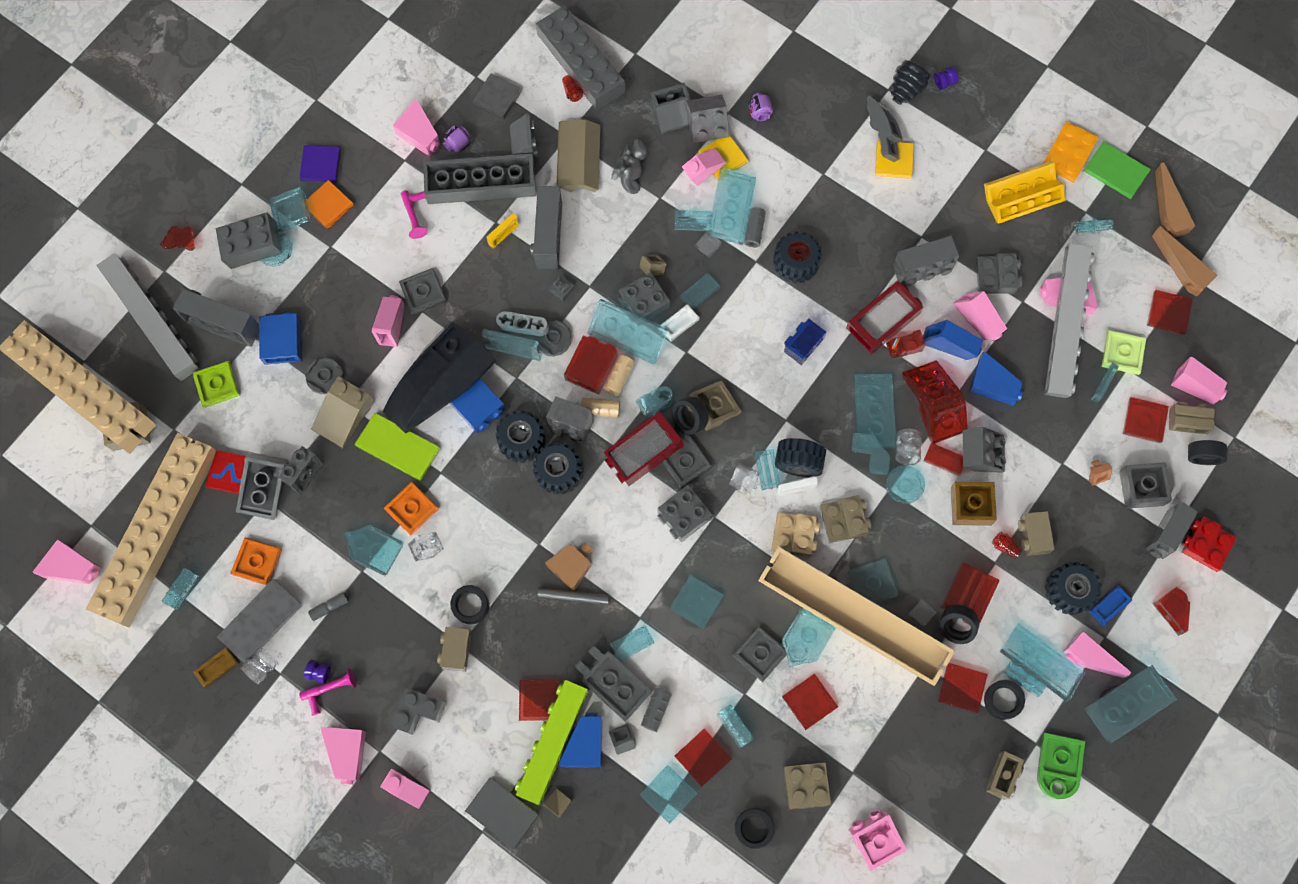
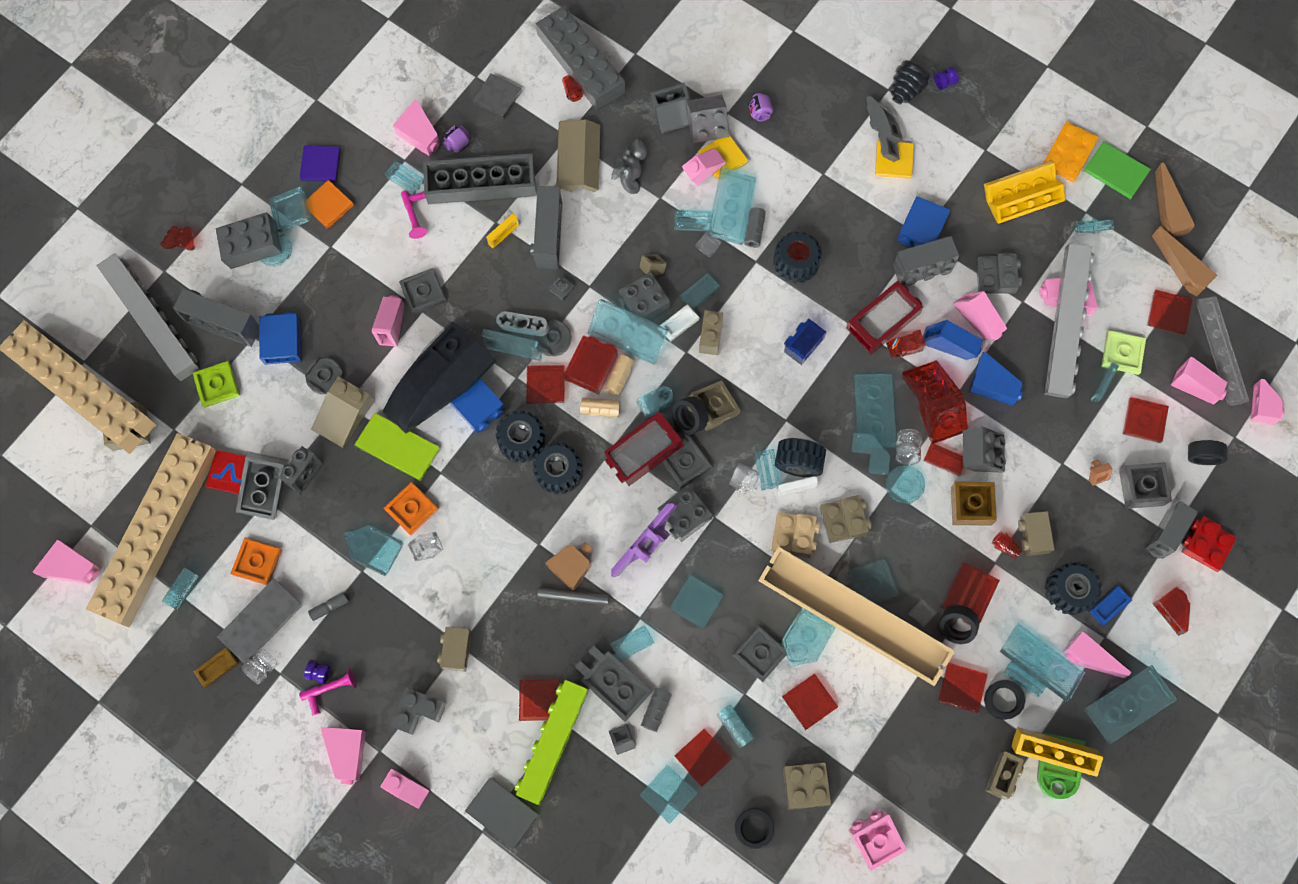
black tyre [450,585,489,624] -> none
dark grey slope [510,114,538,164] -> none
dark tan slope [543,788,573,818] -> none
flat silver brick [546,396,593,442] -> none
blue slope [559,713,602,768] -> none
dark tan brick [1169,402,1215,435] -> none
none -> clear light blue tile [384,160,424,195]
none -> clear red tile [526,365,565,404]
none -> medium lavender piece [611,503,679,577]
none -> dark tan brick [699,310,723,355]
none -> blue brick [897,196,950,247]
none -> yellow brick [1012,727,1103,777]
none -> clear tile [1196,296,1249,406]
none -> bright pink slope [1251,379,1285,425]

